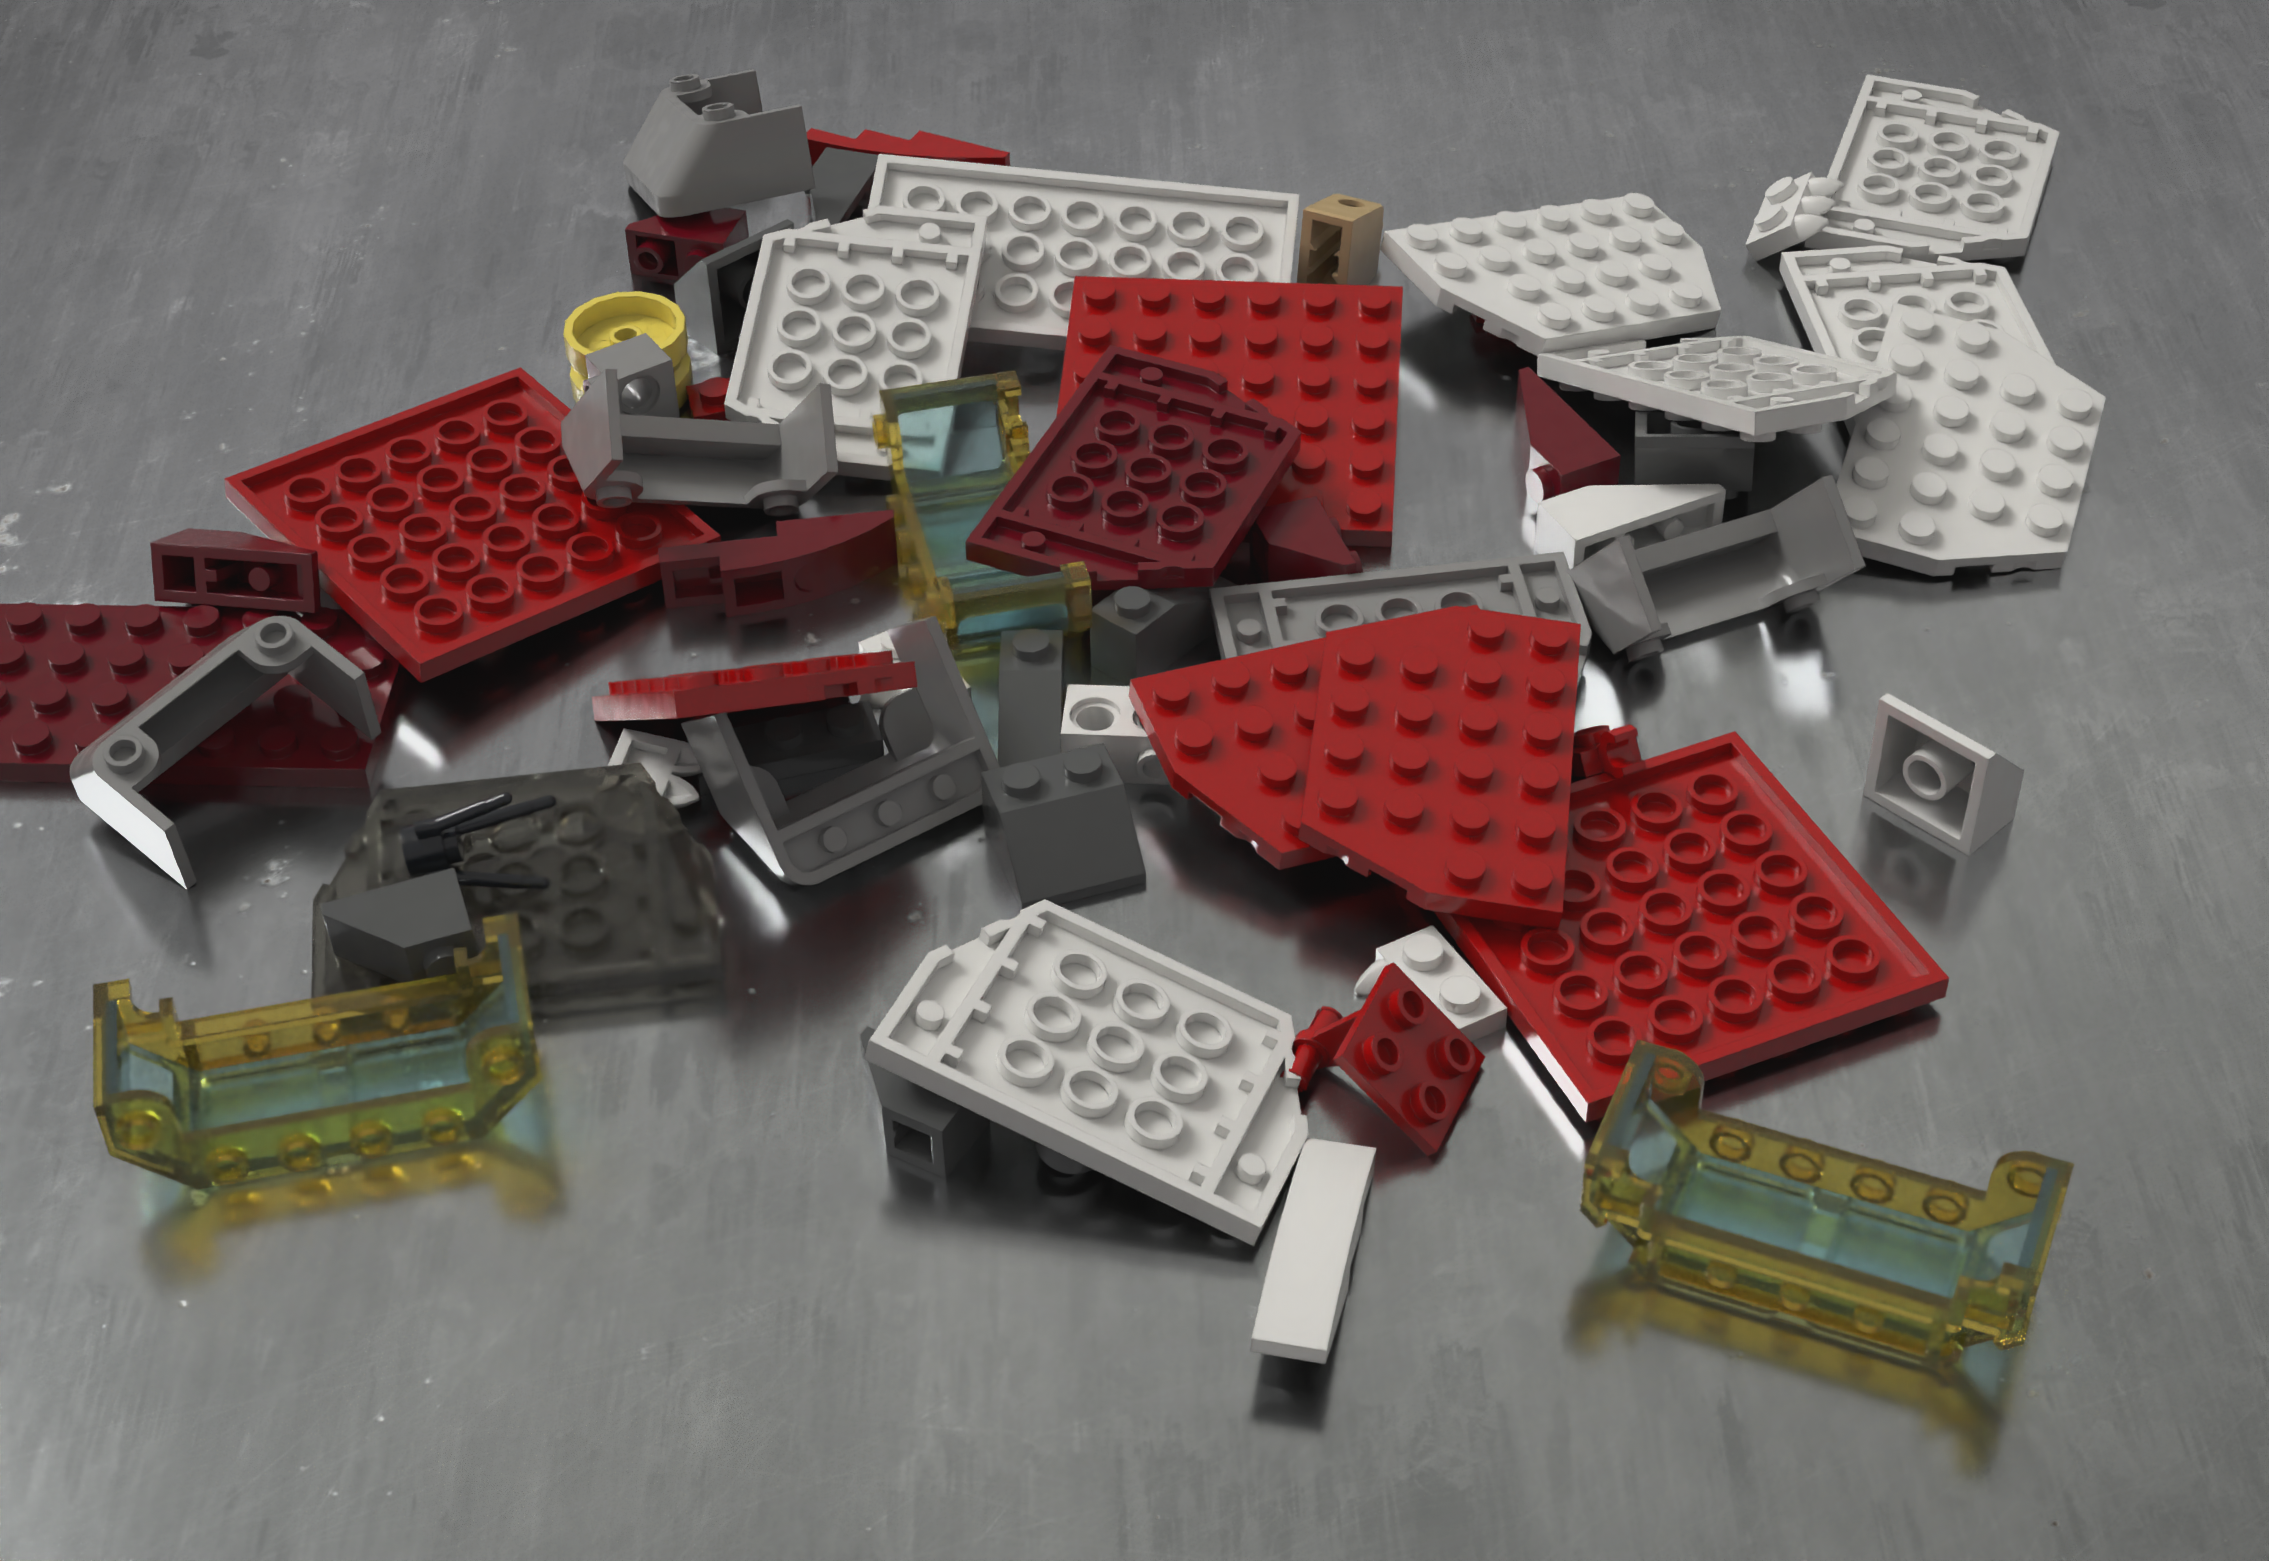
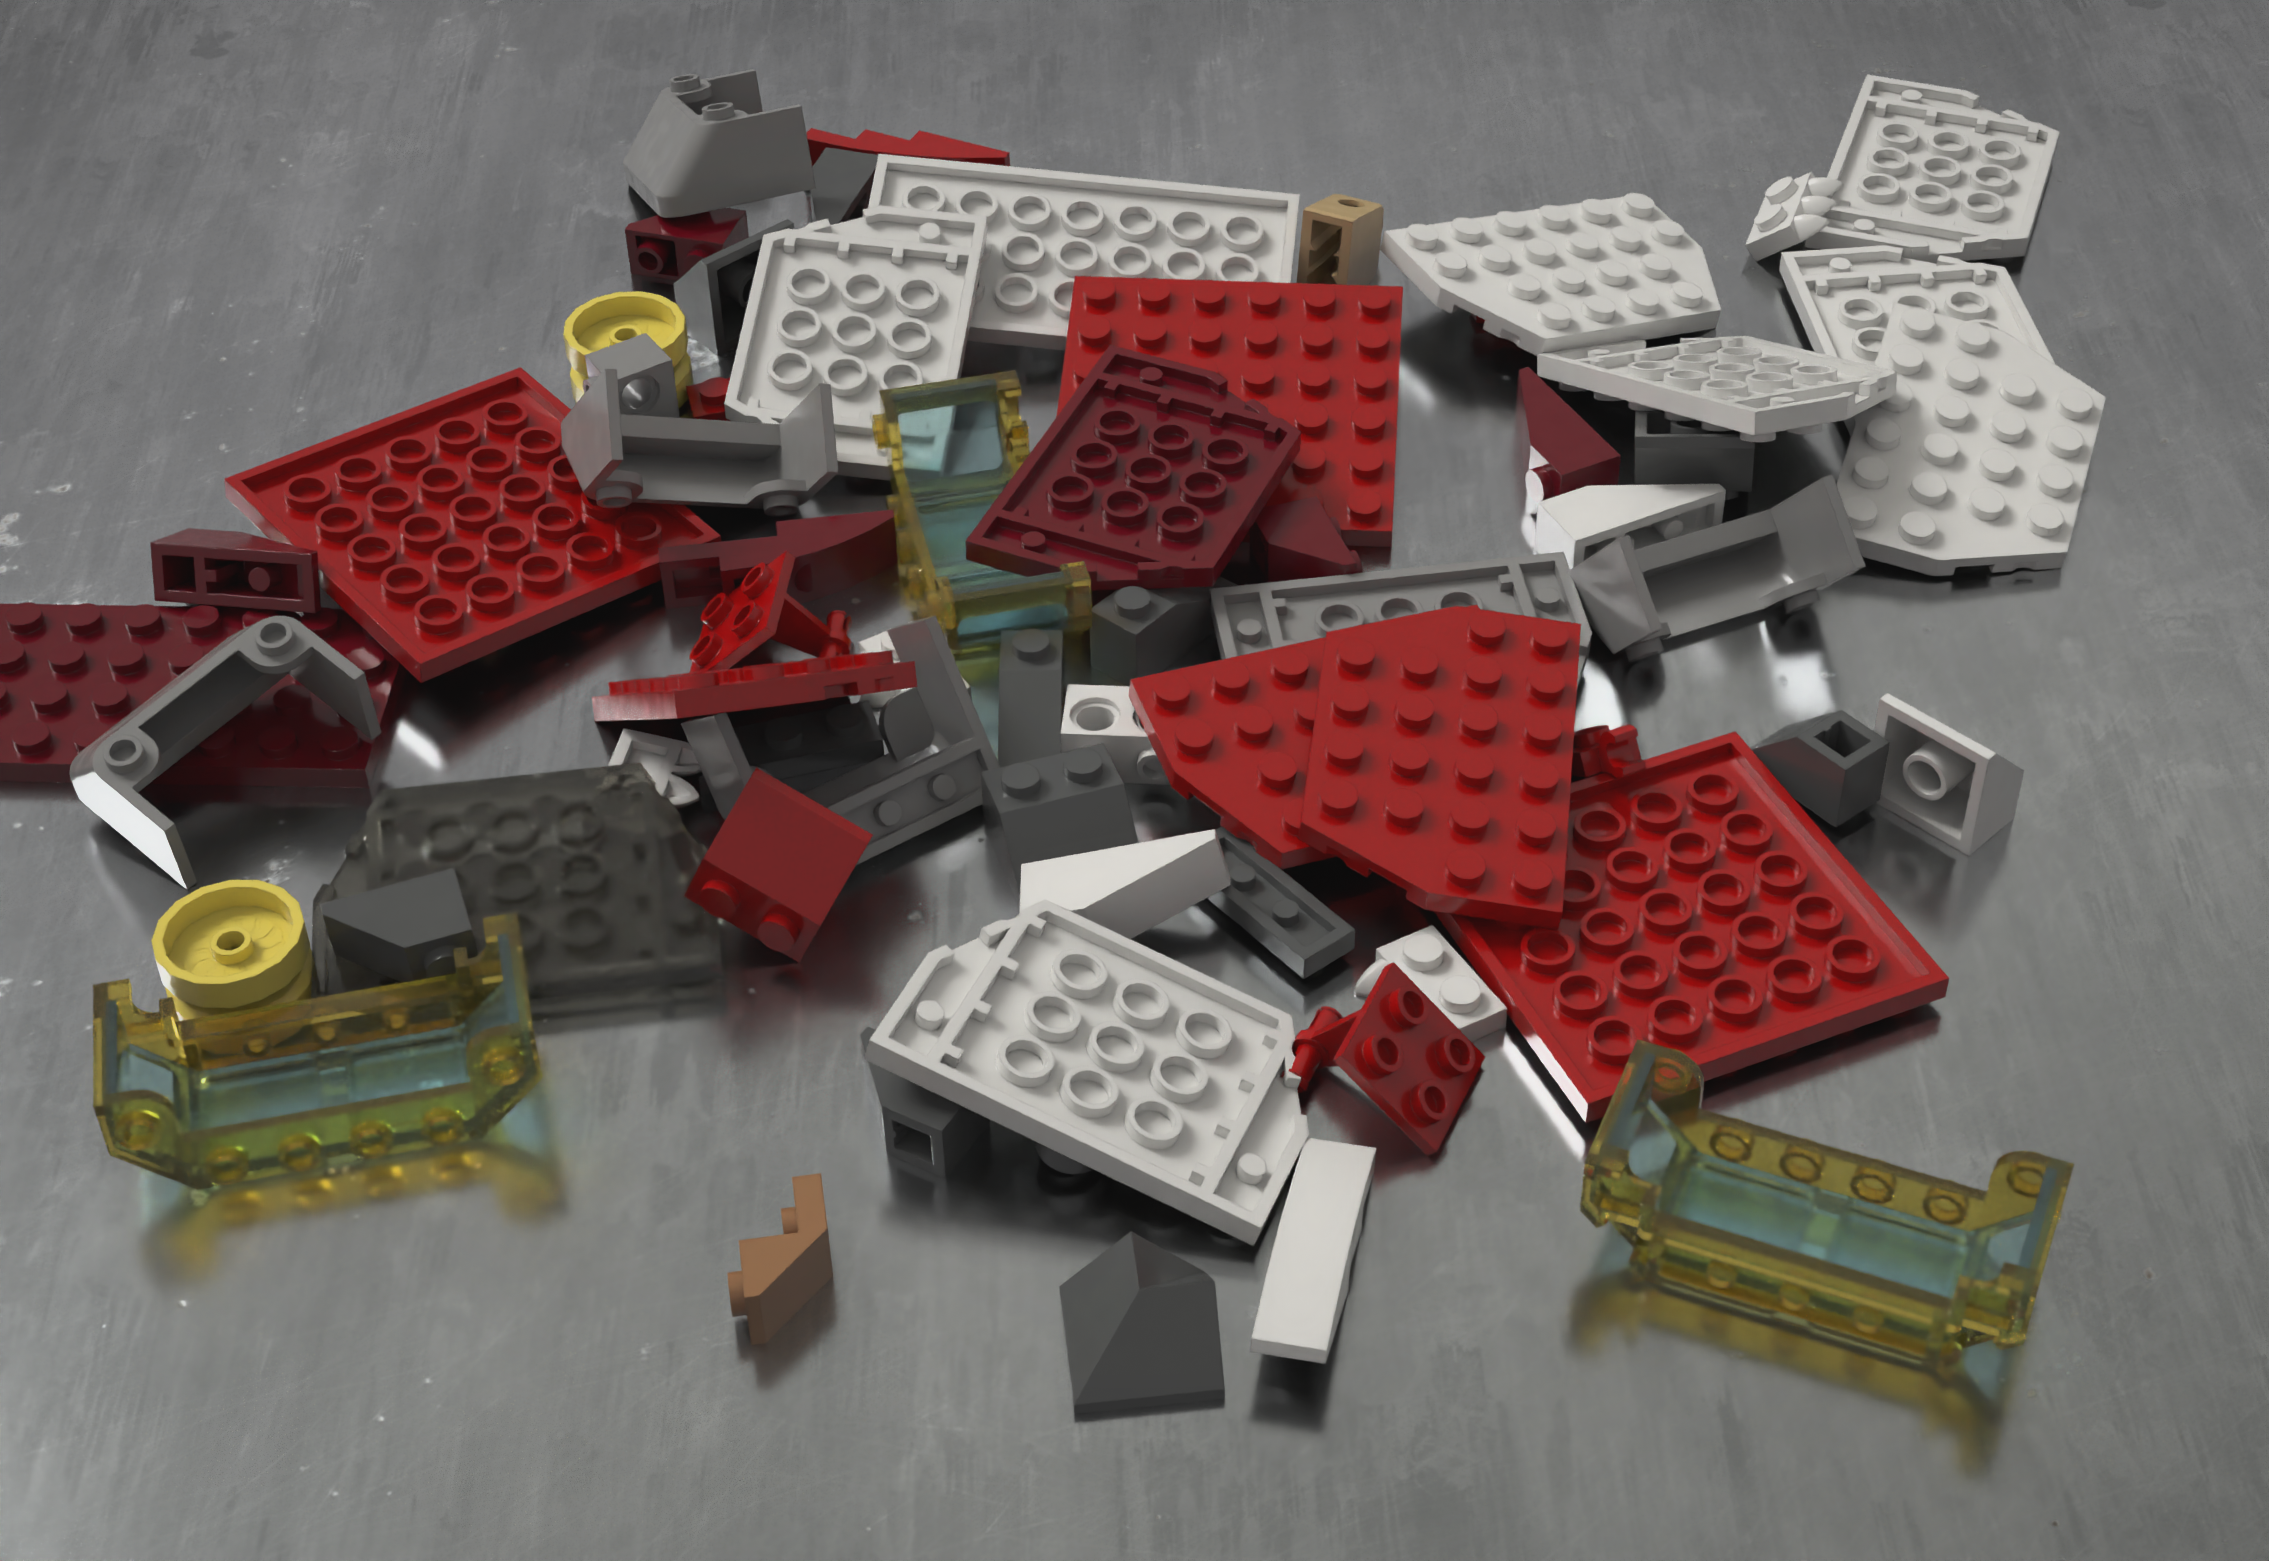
black plant [400,792,557,890] -> none
none -> light yellow wheel [151,880,321,1051]
none -> red slope [684,767,873,963]
none -> red plate [689,550,852,673]
none -> medium nougat slope [727,1173,833,1345]
none -> white slope [1019,829,1231,939]
none -> dark grey slope [1059,1231,1225,1414]
none -> dark grey plate [1208,827,1355,979]
none -> dark grey slope [1750,710,1890,827]

